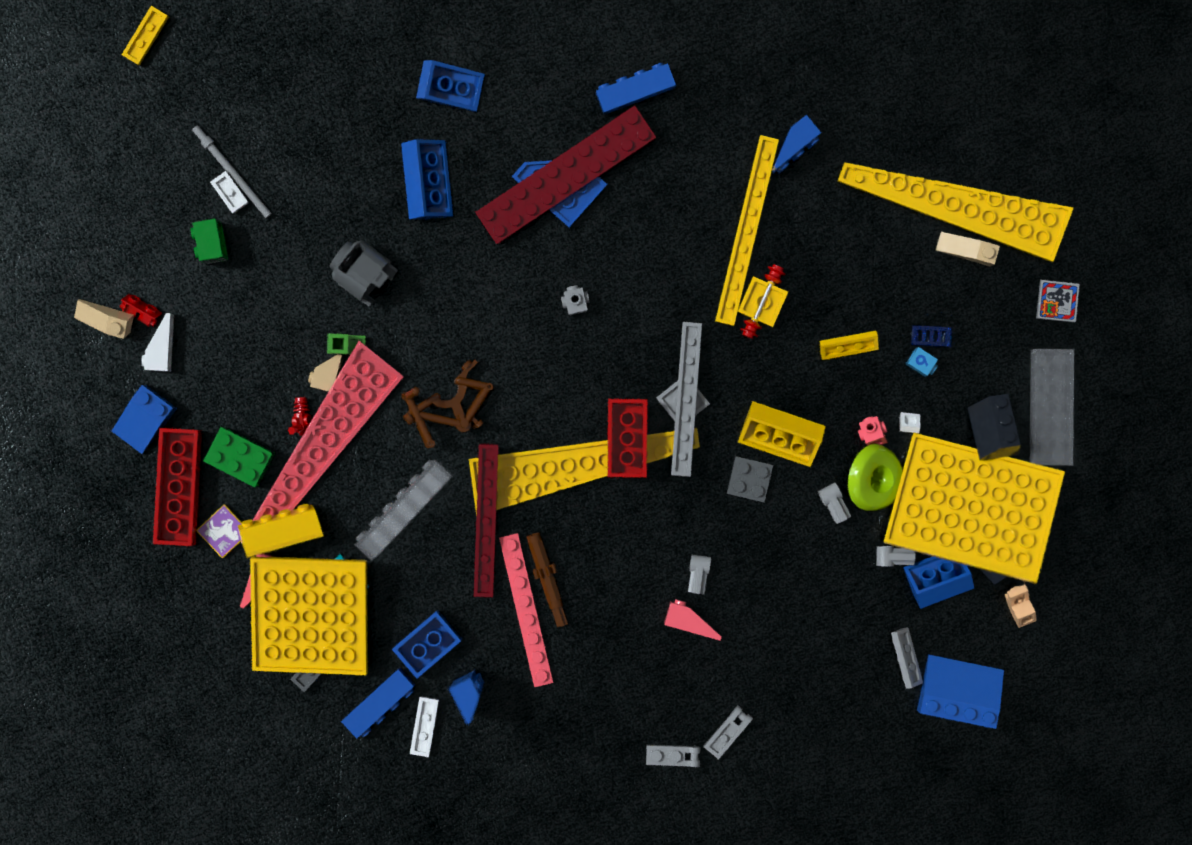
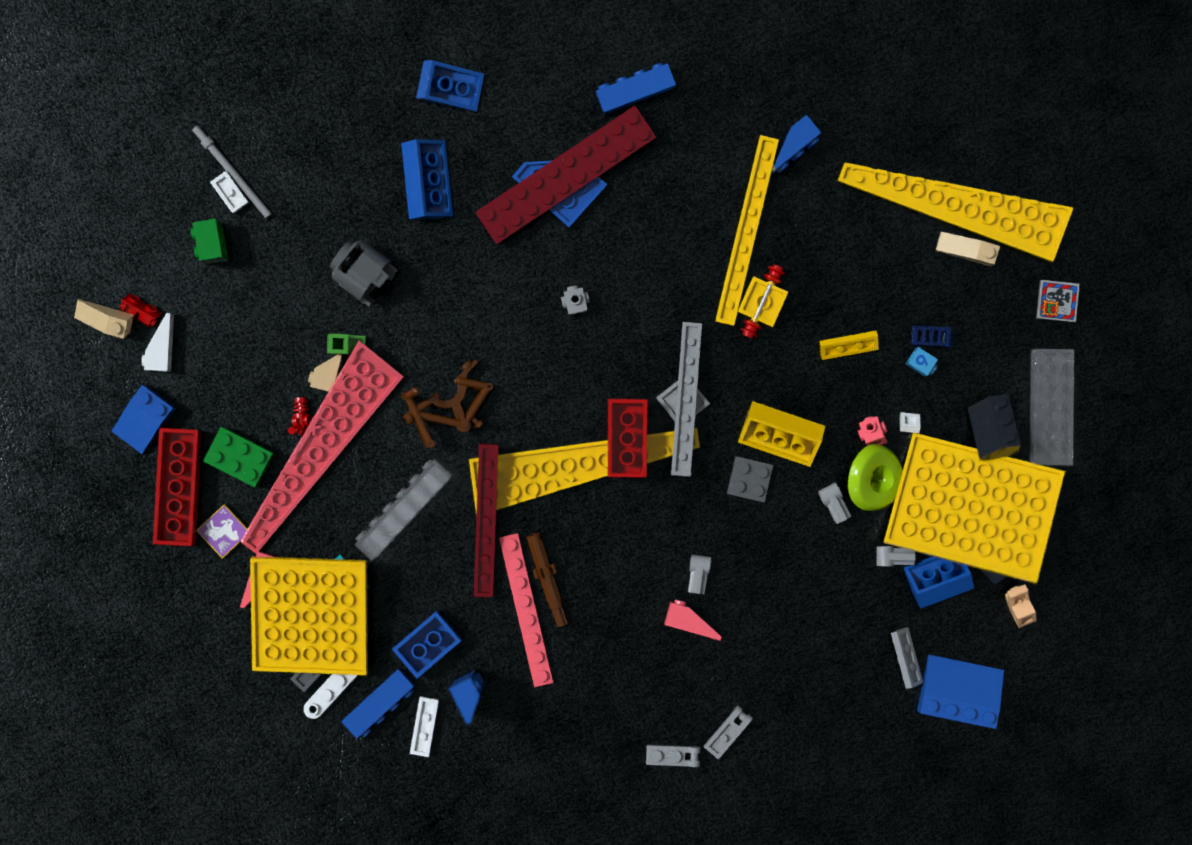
yellow plate [122,6,169,66] -> none
yellow slope [237,504,323,557] -> none
none -> white plate [304,674,357,719]

